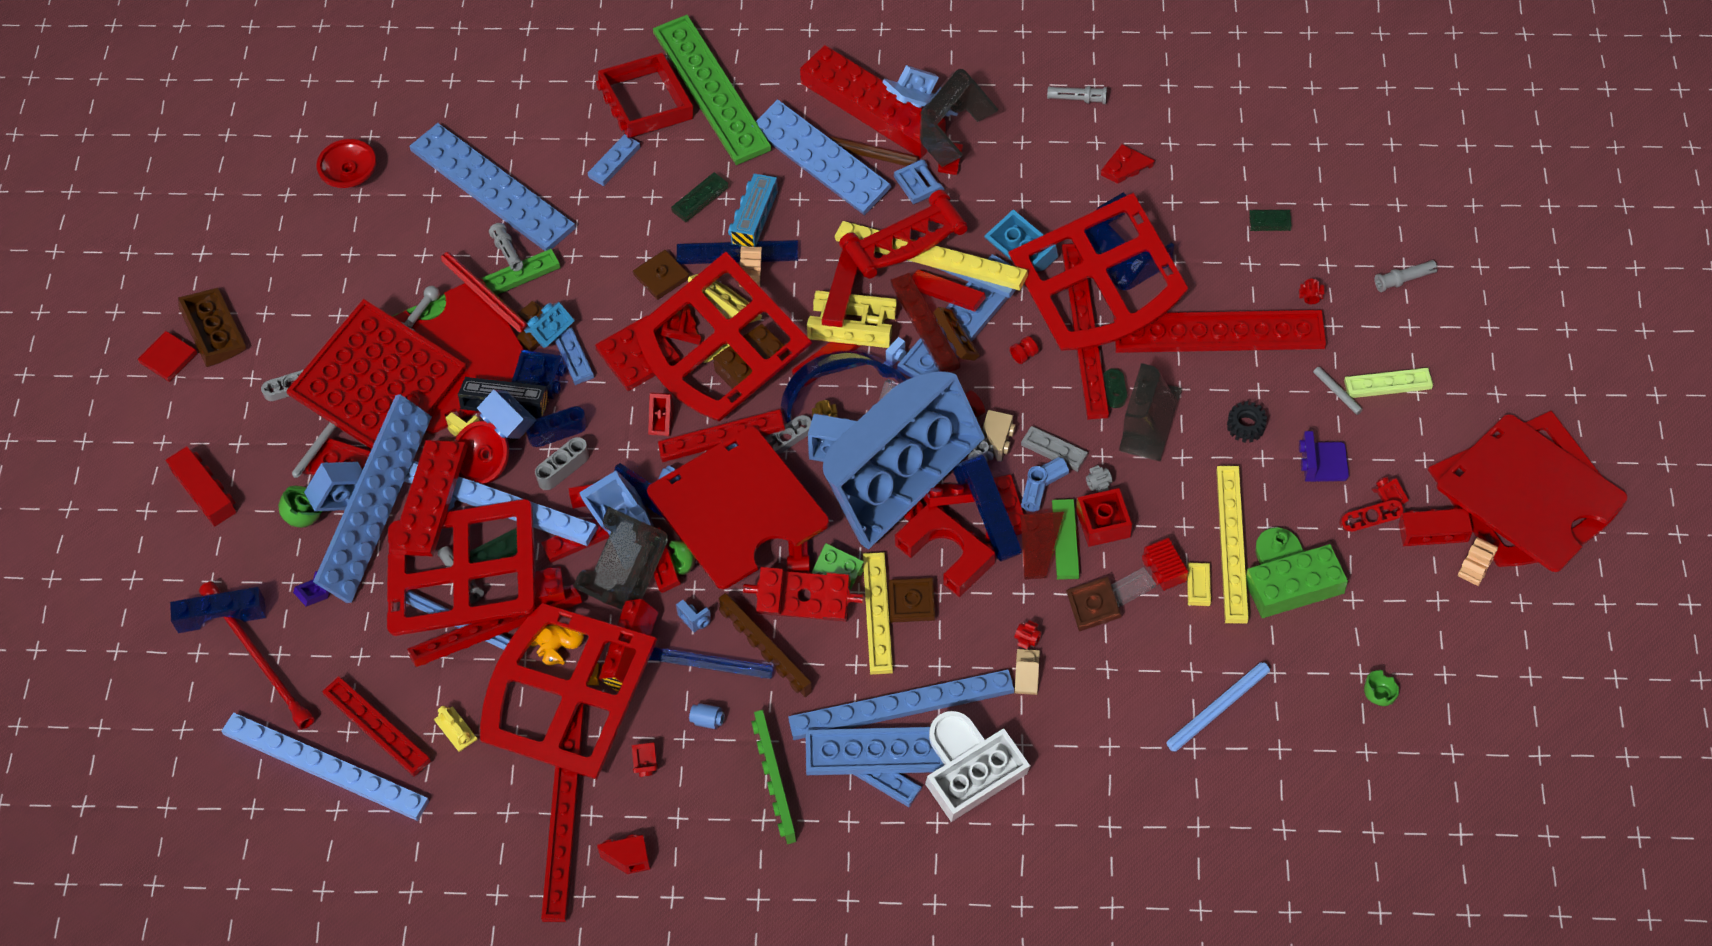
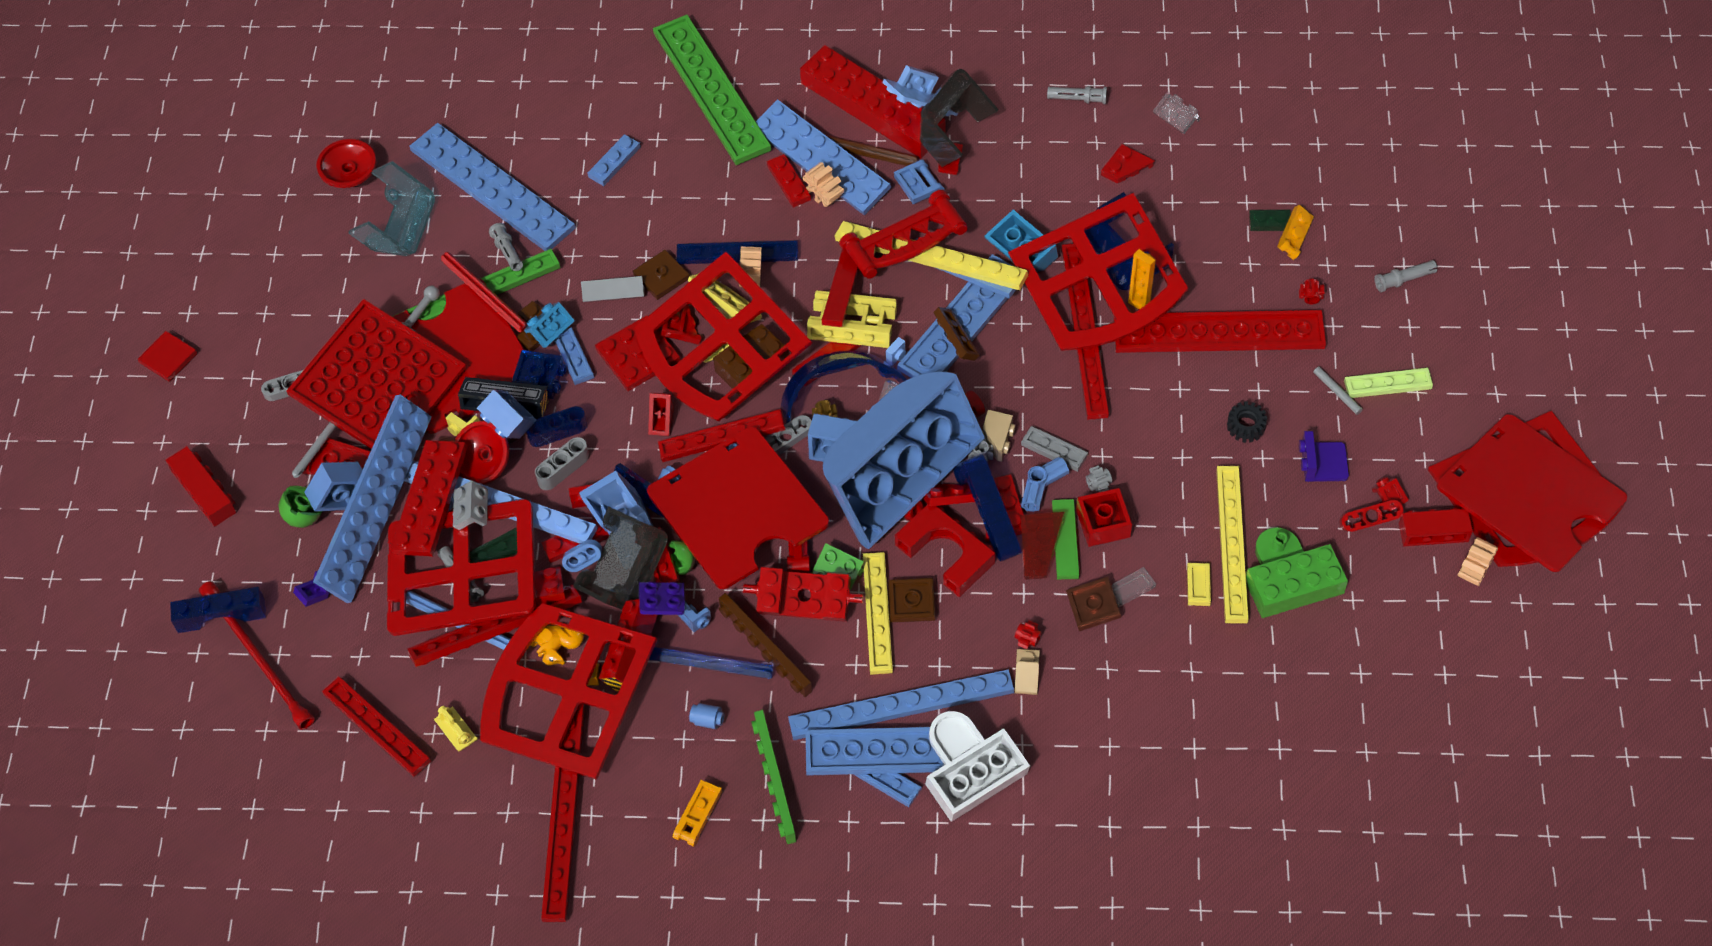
reddish brown slope [178,288,246,367] -> none
light blue plate [222,712,429,821] -> none
red window [596,52,693,138] -> none
red slope [597,835,650,874] -> none
red bracket [631,742,658,777] -> none
clear green plate [671,172,728,223] -> none
dark azure brick [728,174,778,247] -> none
clear red plate [890,273,960,372] -> none
red tile [907,270,986,312] -> none
red wheel [1009,336,1039,364] -> none
clear green plate [1103,369,1127,408] -> none
clear smoke windscreen [1119,363,1182,462] -> none
red brick [1142,537,1188,591] -> none
light blue axle [1166,662,1270,752] -> none
bright green hair [1364,670,1399,706] -> none
none -> clear light blue windscreen [348,161,435,256]
none -> light grey bracket [453,480,488,530]
none -> medium blue plate [562,539,602,572]
none -> light grey tile [581,276,644,302]
none -> dark purple bracket [638,582,685,615]
none -> light orange plate [673,780,722,847]
none -> red plate [767,154,811,208]
none -> light nougat gear [803,162,844,207]
none -> light orange plate [1128,249,1156,310]
none -> clear bracket [1153,93,1201,134]
none -> light orange plate [1277,205,1314,260]

